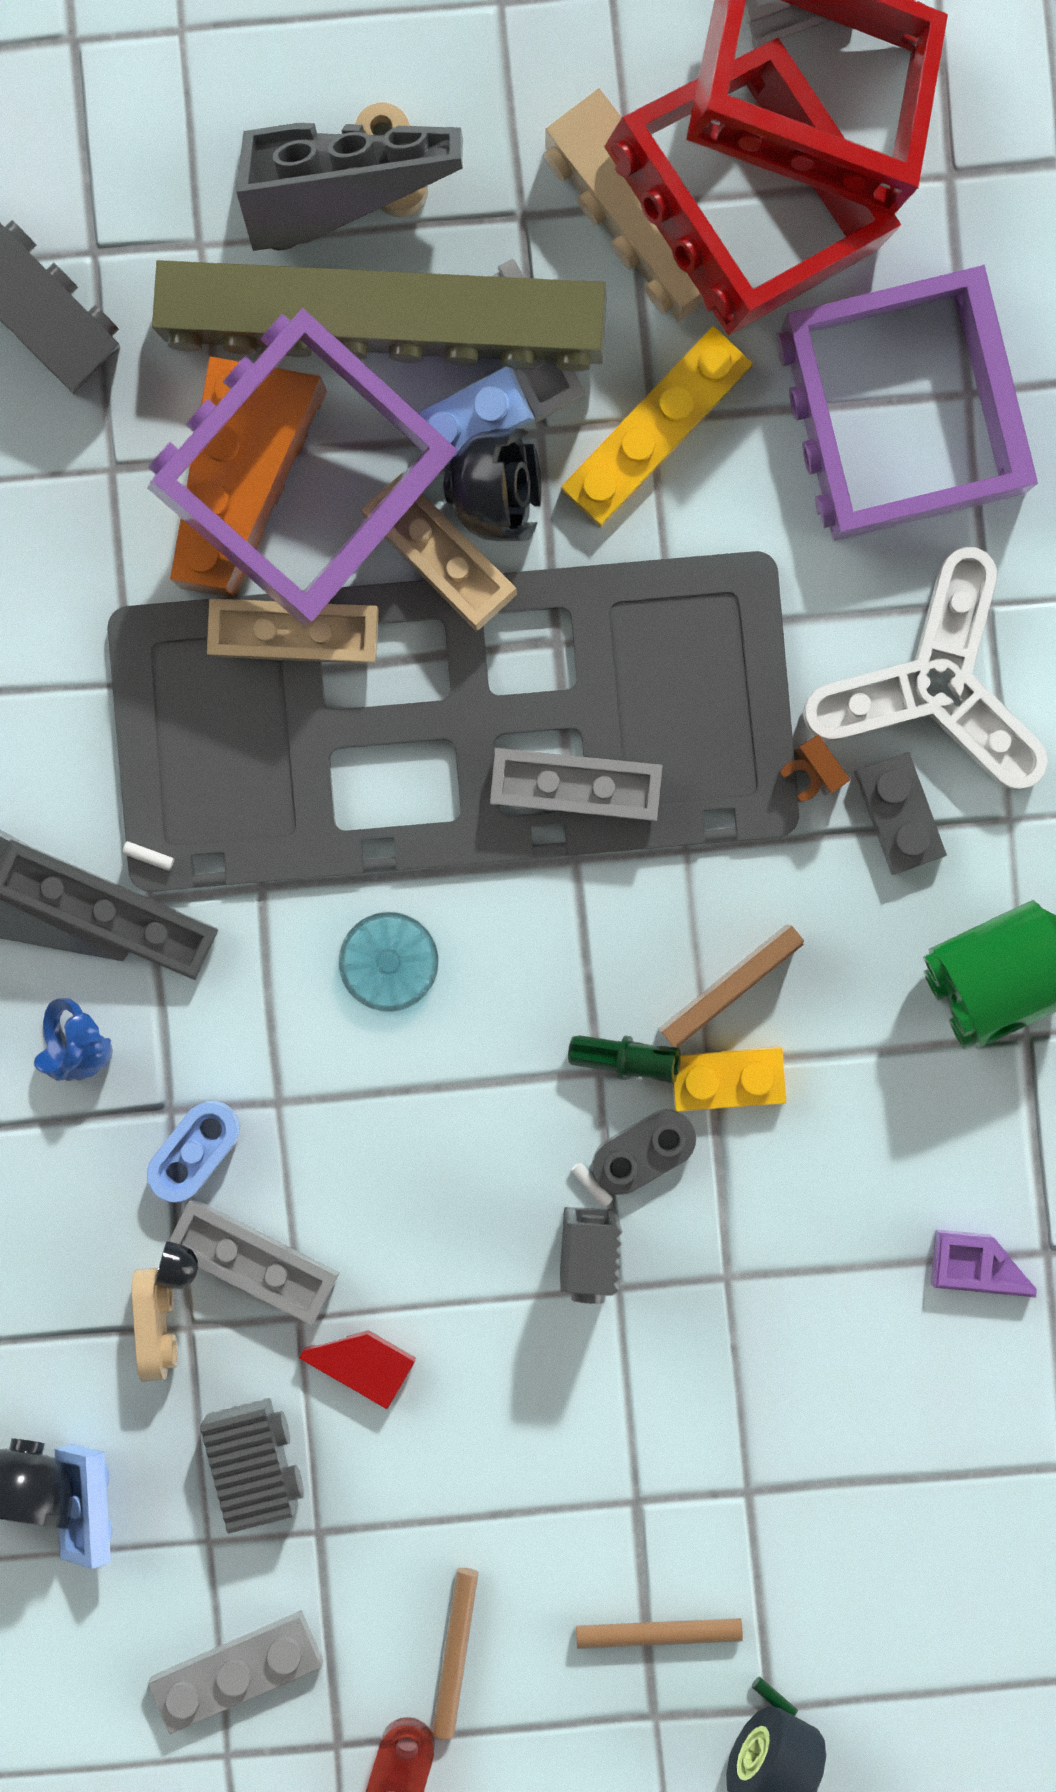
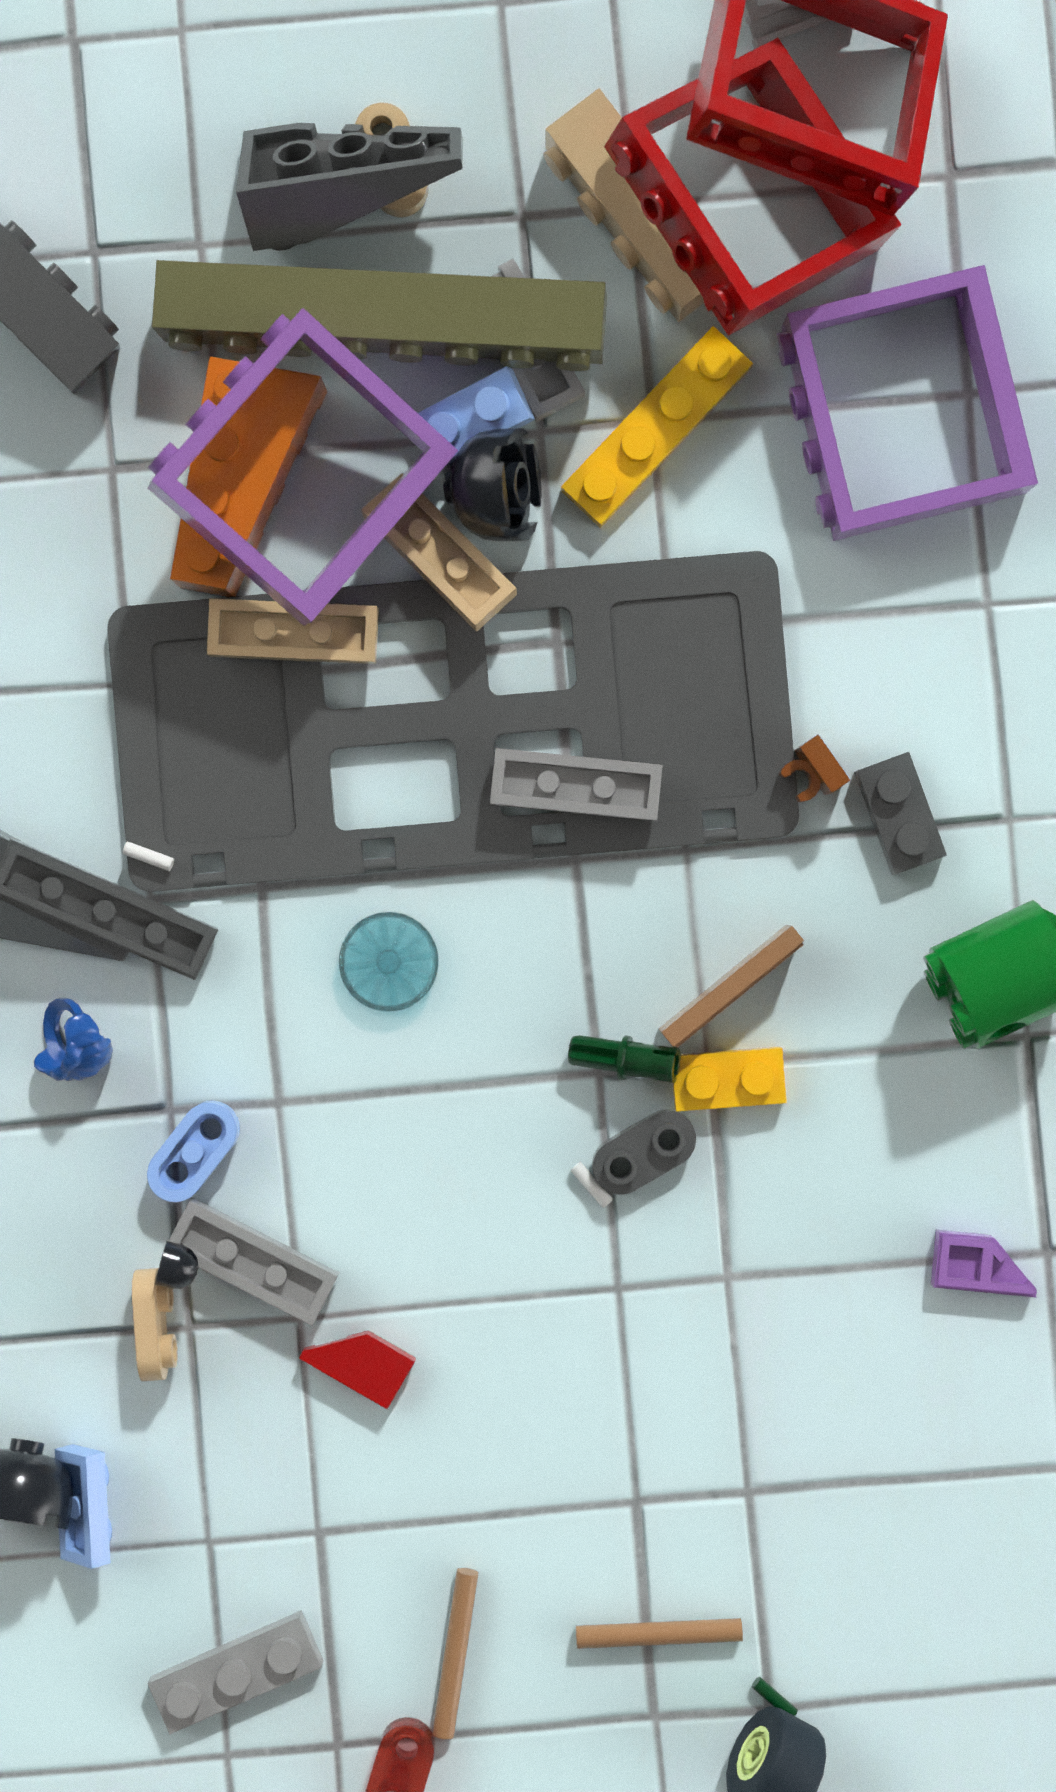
dark grey brick [200,1398,304,1534] -> none
dark grey brick [560,1207,623,1304] -> none
white piece [803,547,1048,790] -> none

